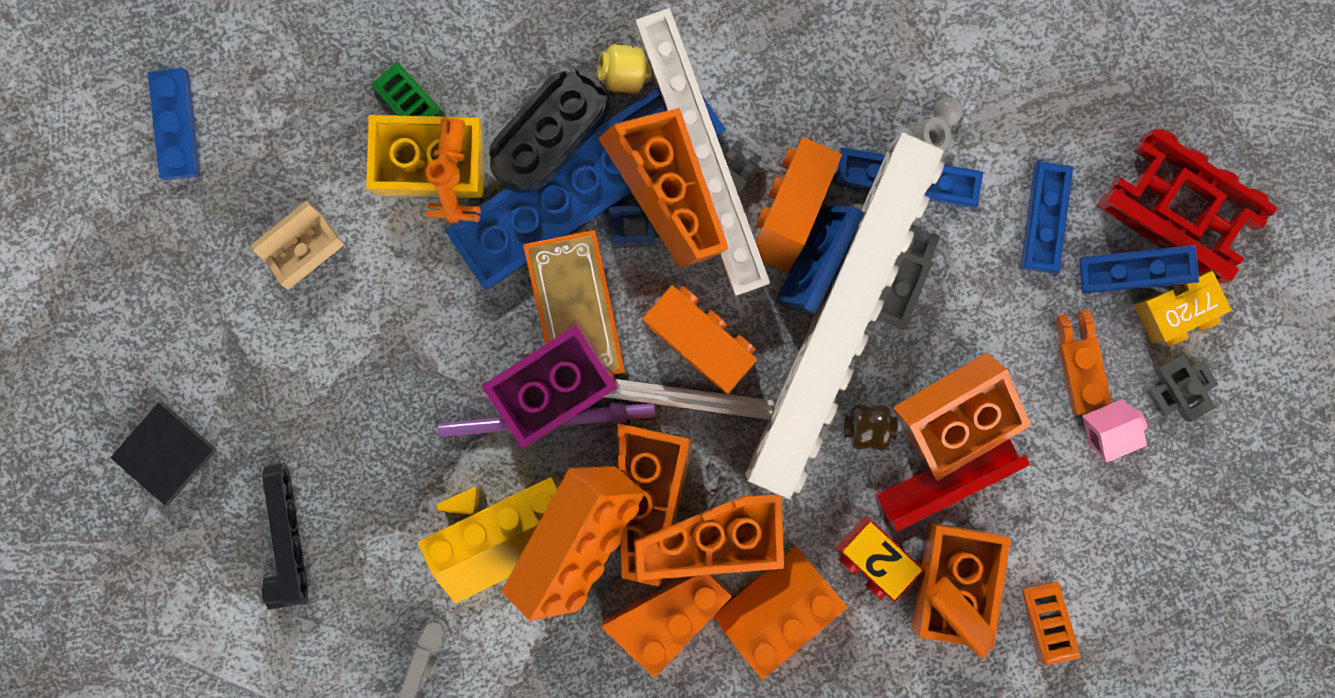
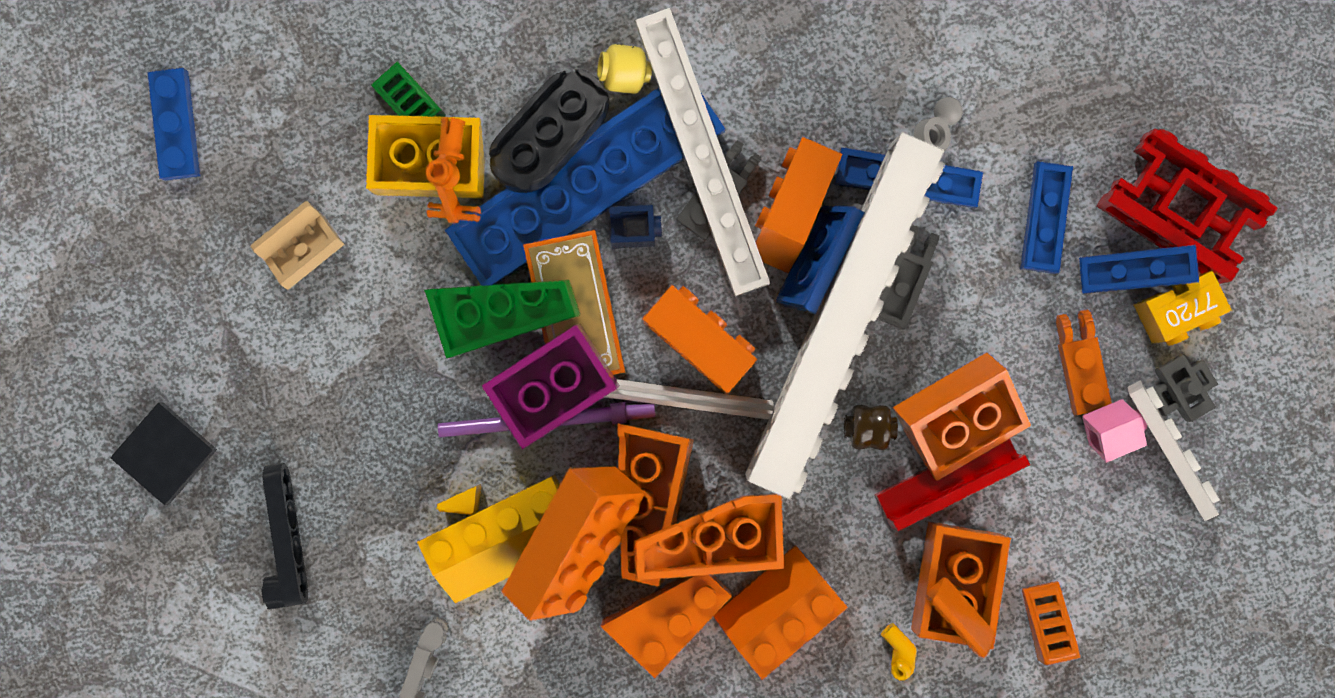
orange wedge [598,108,729,268] -> none
yellow brick [836,516,924,603] -> none
none -> green wing [424,280,580,359]
none -> yellow arm [881,623,917,681]
none -> white plate [1127,380,1220,521]

